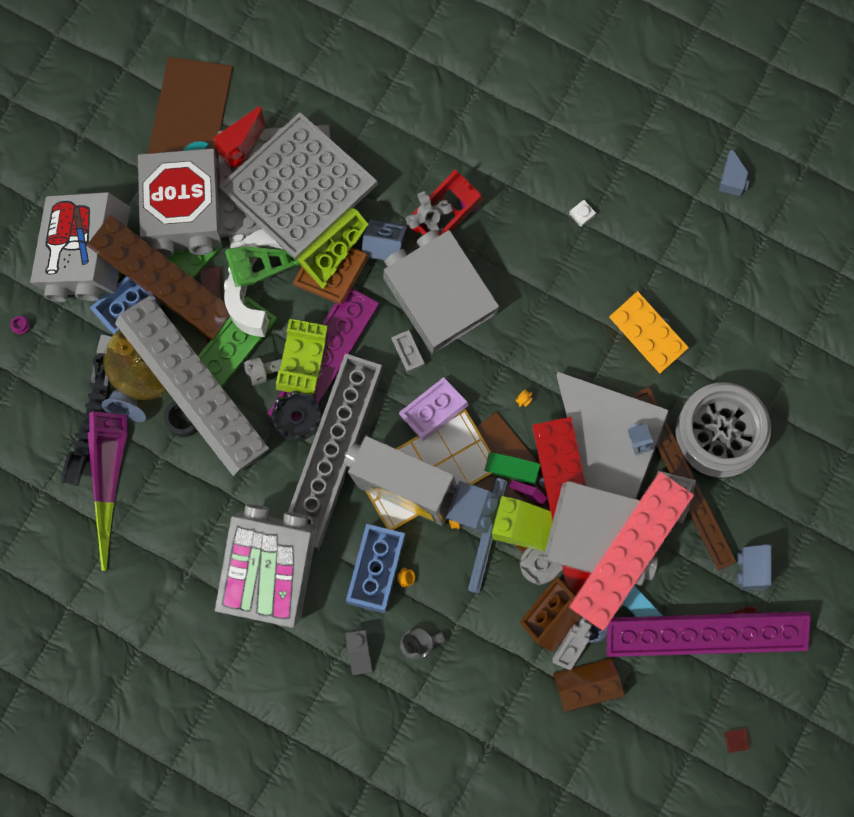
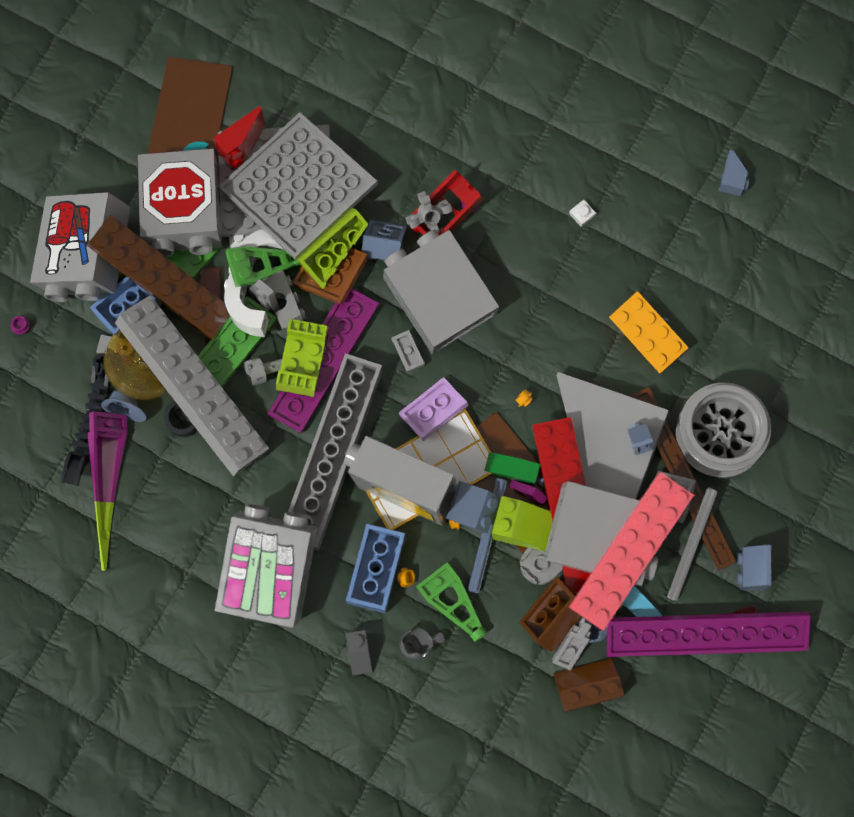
black plate [272,391,321,441] -> none
clear red tile [724,729,749,753] -> none
none -> light grey wing [247,279,280,314]
none -> light grey arch [262,270,306,334]
none -> bright green plate [416,563,487,642]
none -> light grey axle [667,488,717,601]

